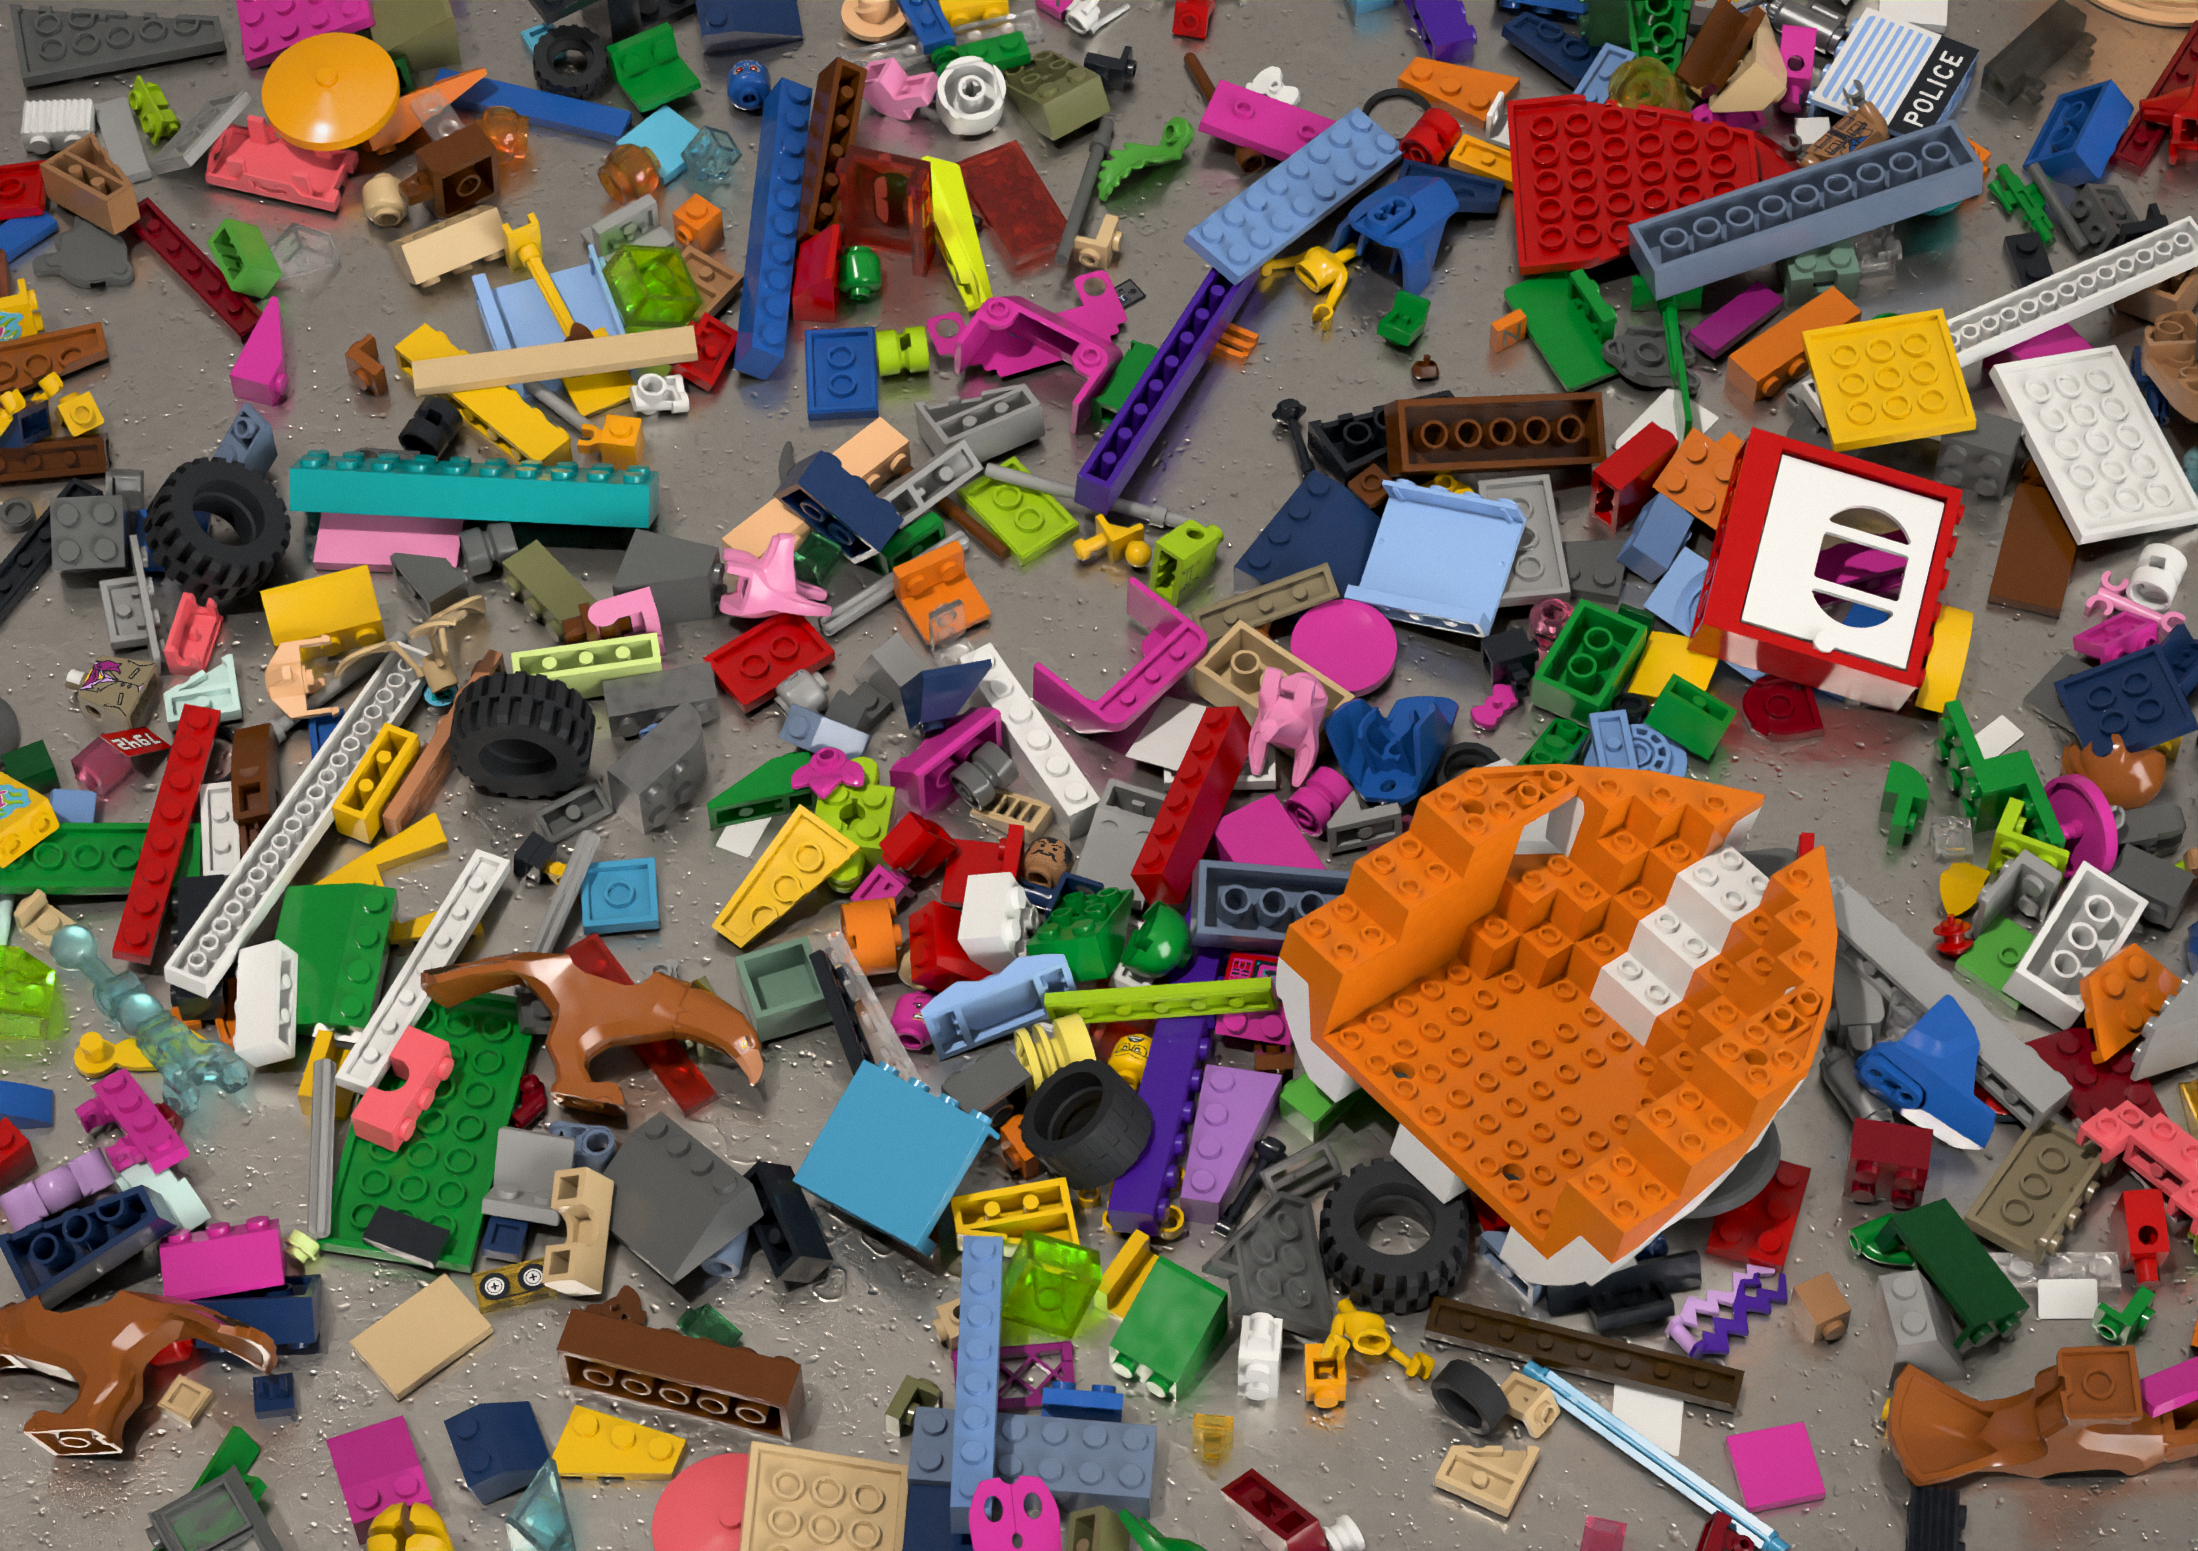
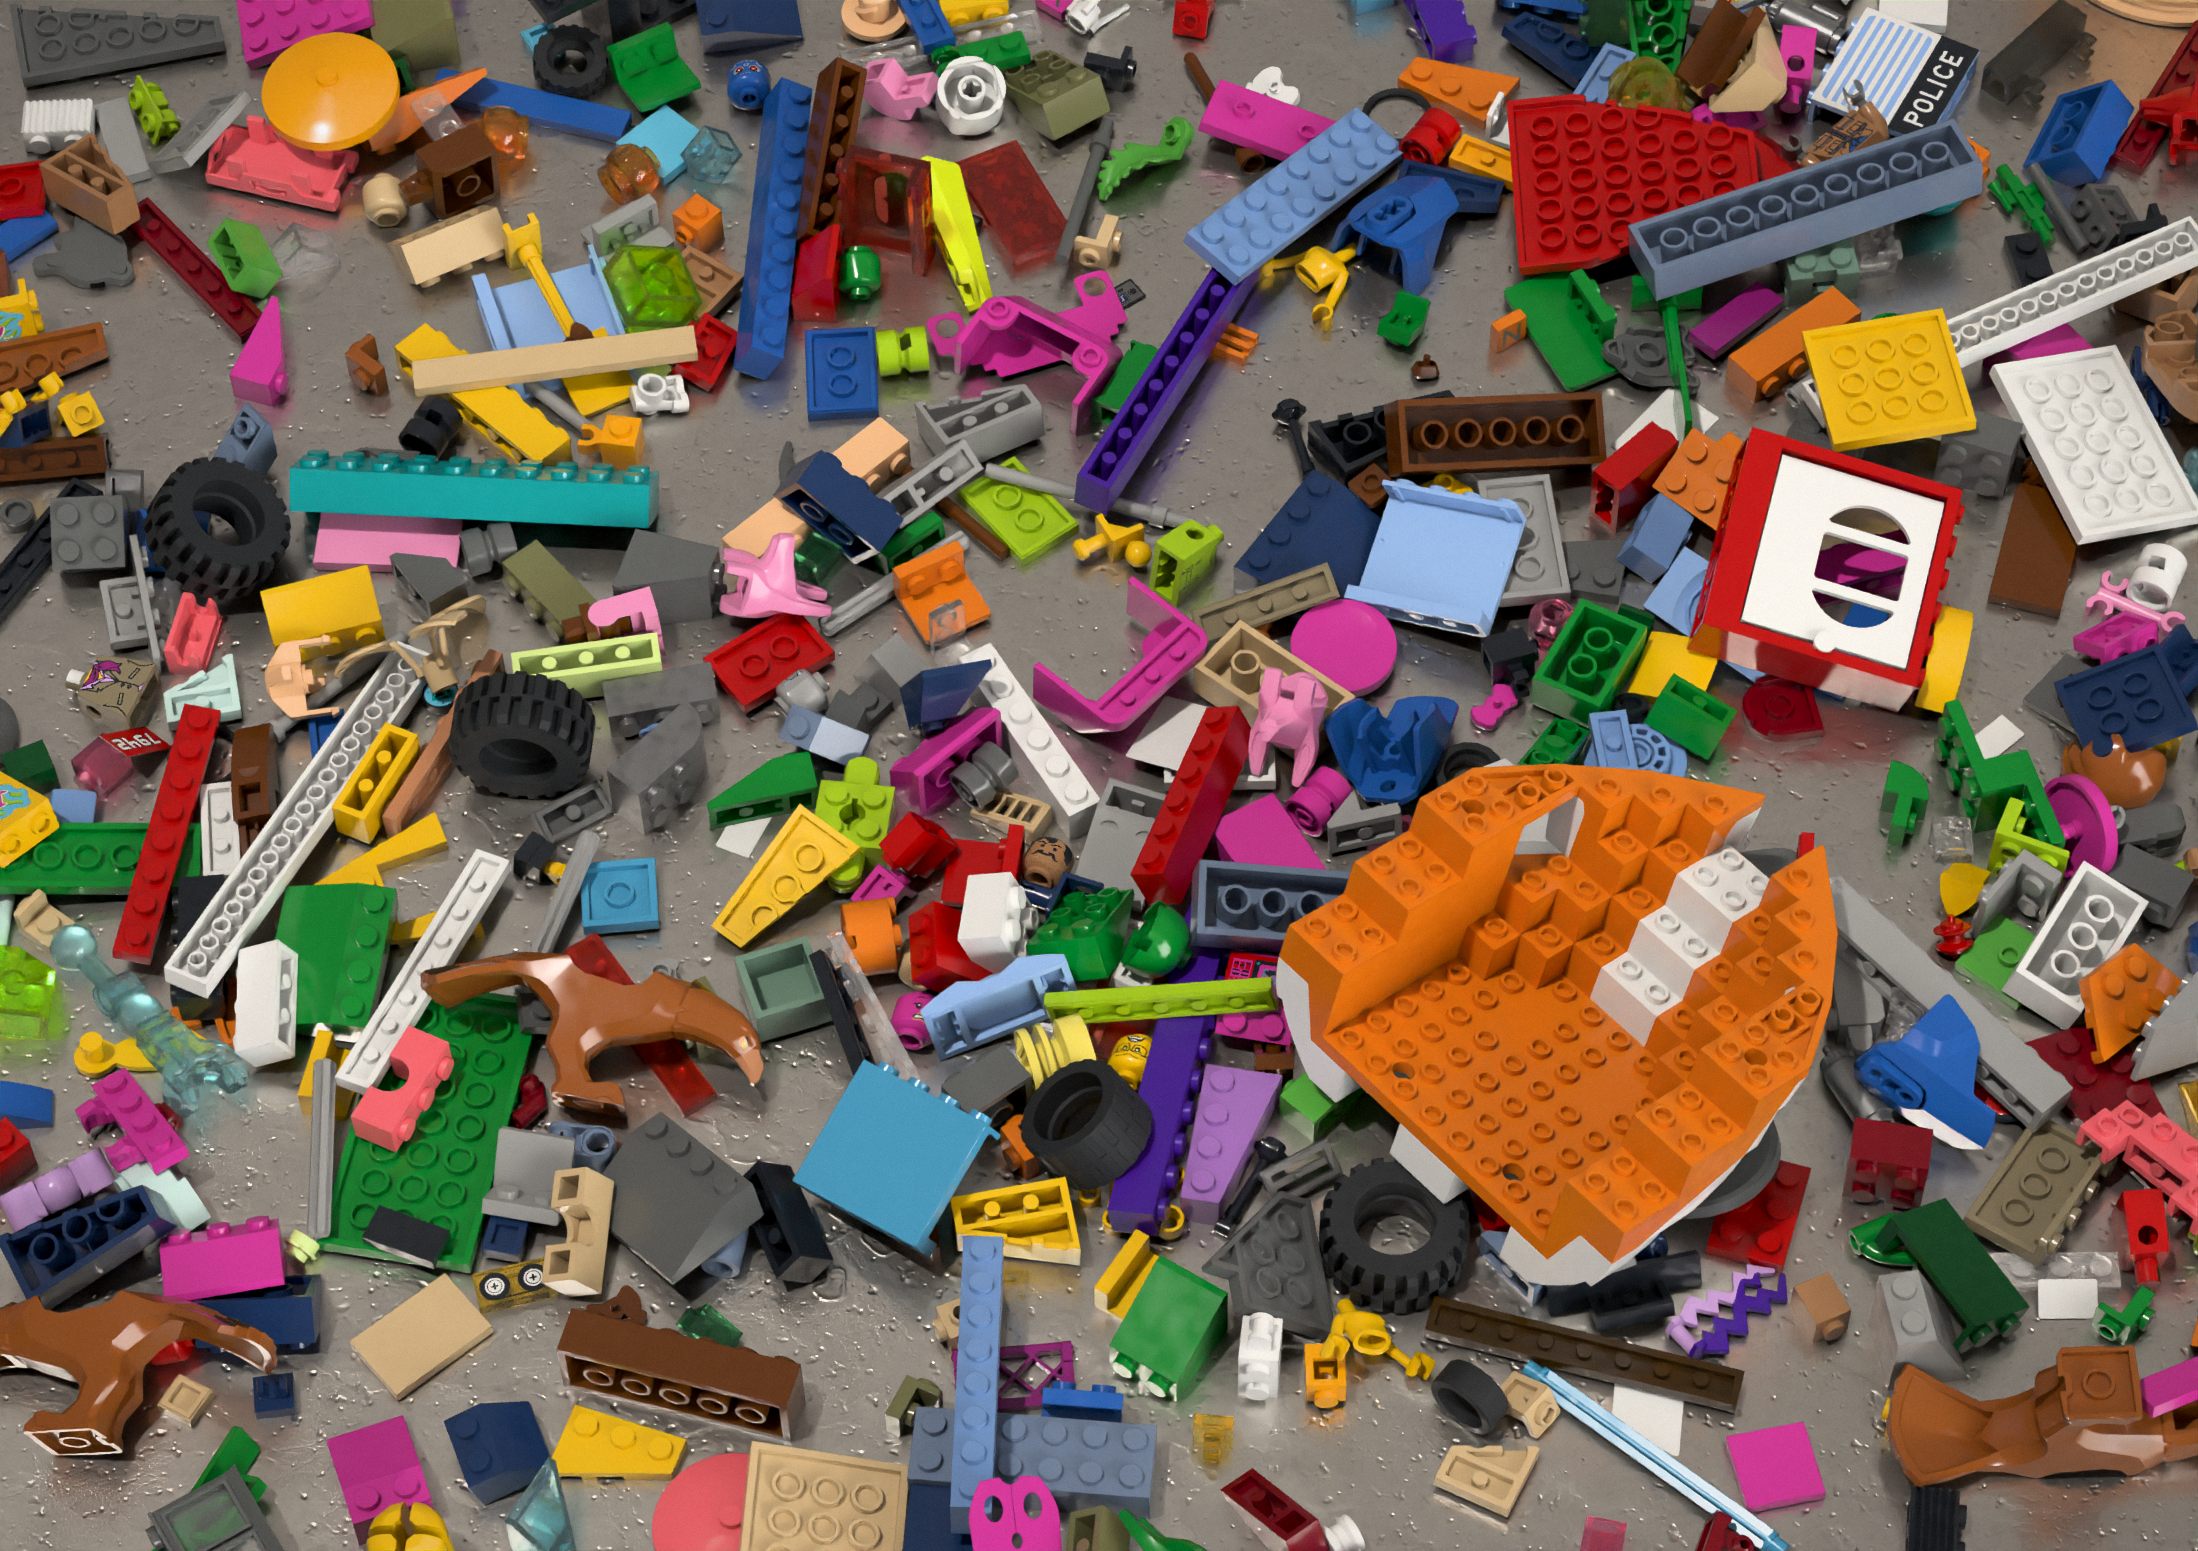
dark pink plate [791,747,865,799] -> none
clear neon green slope [1001,1229,1102,1339] -> none
white tile [1793,117,1830,152] -> none

